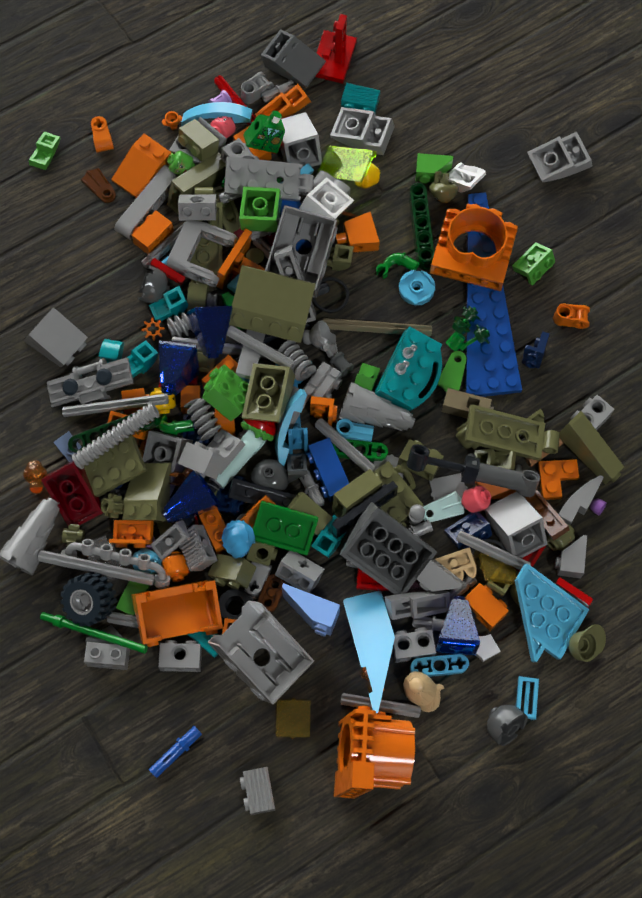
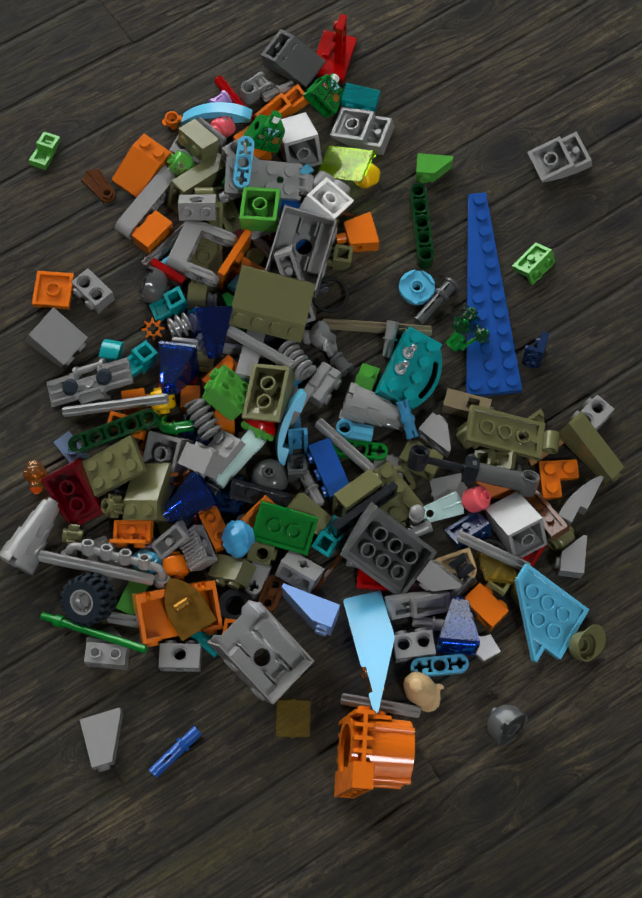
light grey piece [72,402,160,469] -> none
orange piece [91,116,114,153] -> none
light grey brick [240,767,275,815] -> none
orange bracket [310,396,338,427] -> none
green piece [376,252,419,279] -> none
olive piece [429,171,459,203] -> none
orange hose [430,204,518,291] -> none
bright green piece [437,351,466,392] -> none
white slope [449,163,486,193] -> none
medium azure tile [516,676,539,720] -> none
orange piece [553,303,590,329] -> none
red tile [555,577,593,608] -> none
medium lavender hinge [590,498,607,516] -> none
none -> orange plate [32,271,75,310]
none -> light grey brick [71,268,115,314]
none -> light grey slope [80,707,123,772]
none -> pearl gold shield [165,578,217,641]
none -> medium azure beam [233,136,254,190]
none -> green torso [303,73,344,118]
none -> reddish brown piece [311,550,342,595]
none -> light grey axle [382,320,399,358]
none -> dark azure pin [396,399,419,439]
none -> dark grey pin [413,277,459,325]
none -> light grey slope [418,412,451,458]
none -> black wheel [448,553,476,580]

